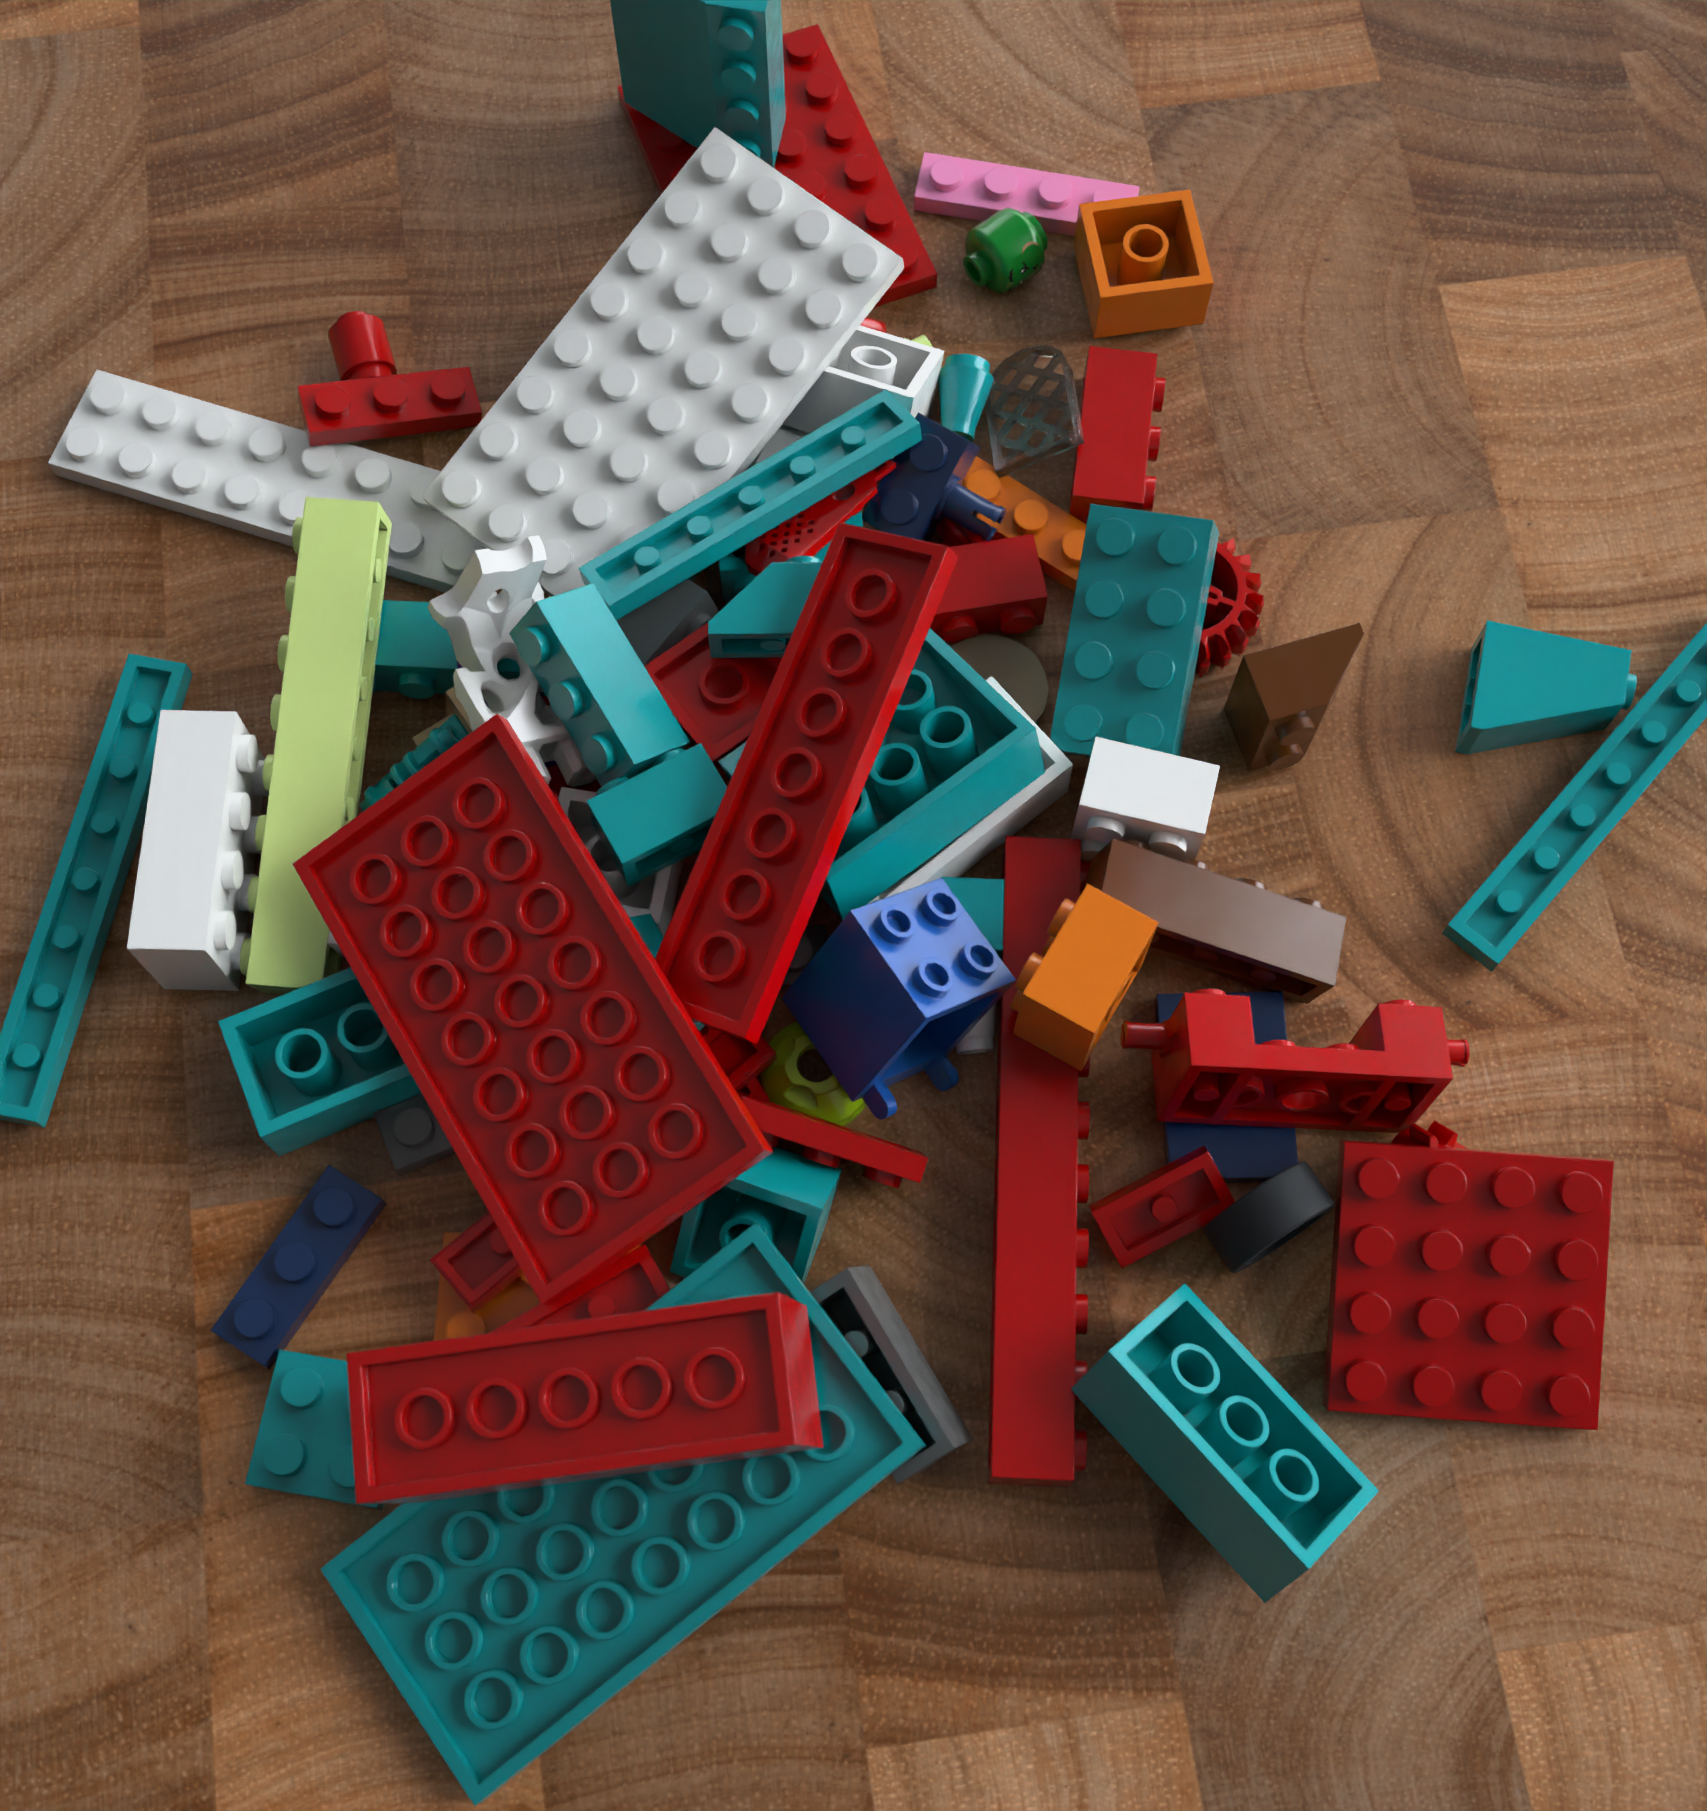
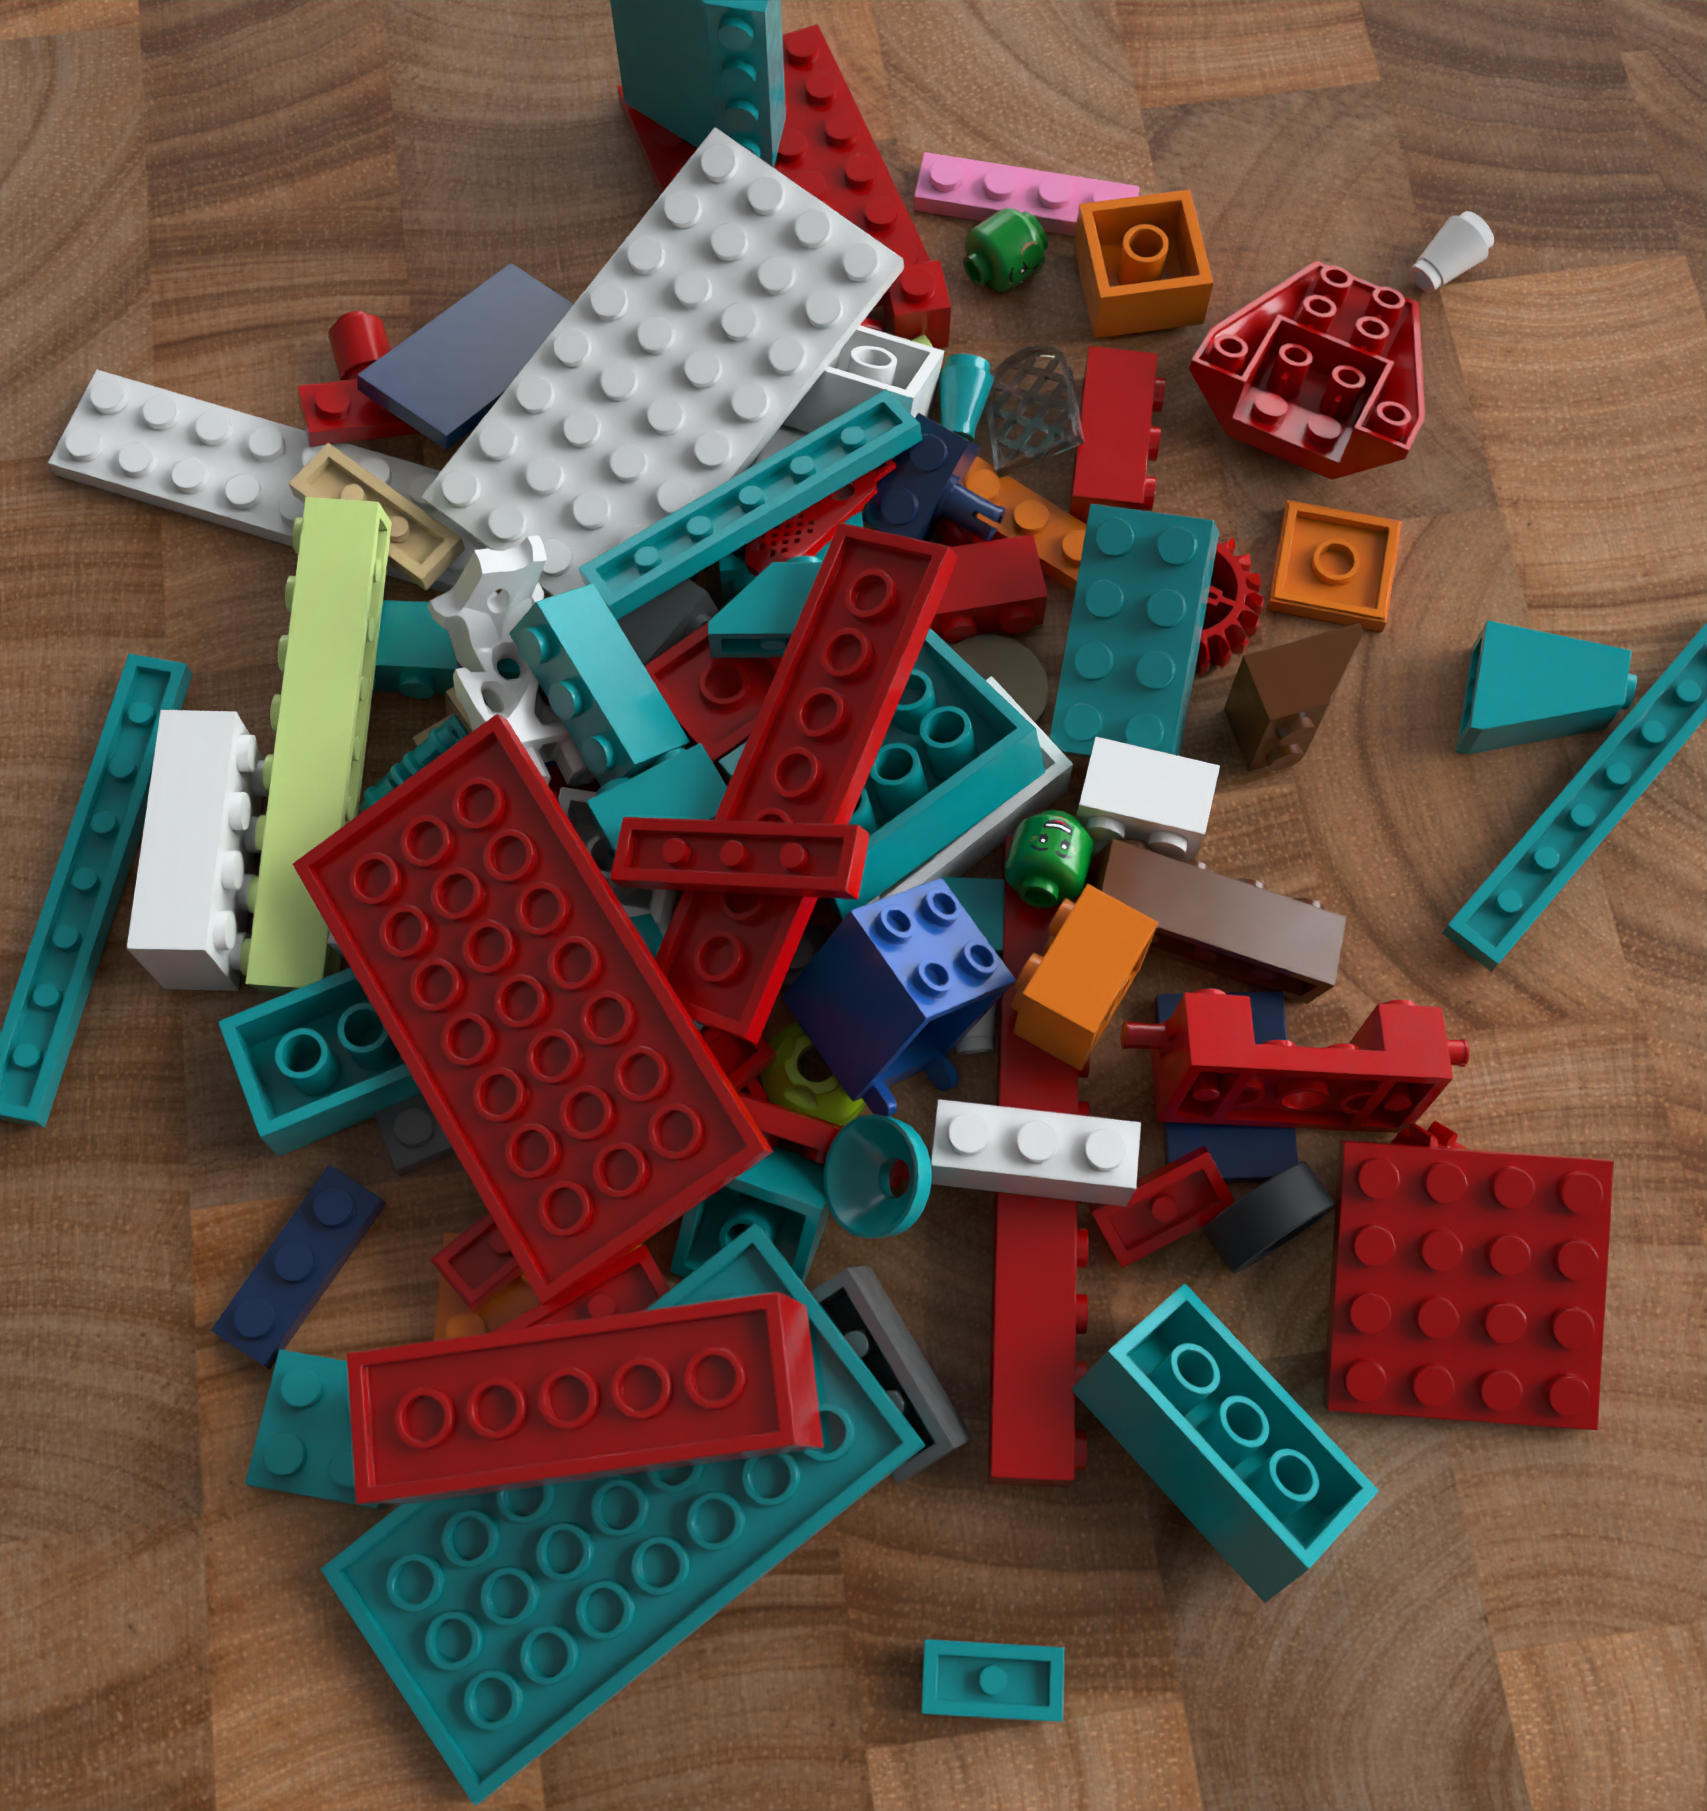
none -> tan plate [288,443,465,591]
none -> tile [357,263,574,450]
none -> red plate [610,817,870,900]
none -> teal piece [823,1114,932,1239]
none -> red brick [883,260,951,349]
none -> teal plate [921,1639,1065,1722]
none -> white brick [931,1099,1141,1206]
none -> green head [1004,810,1094,909]
none -> red wedge [1189,261,1425,480]
none -> orange tile [1266,500,1402,632]
none -> white cone [1410,211,1494,293]

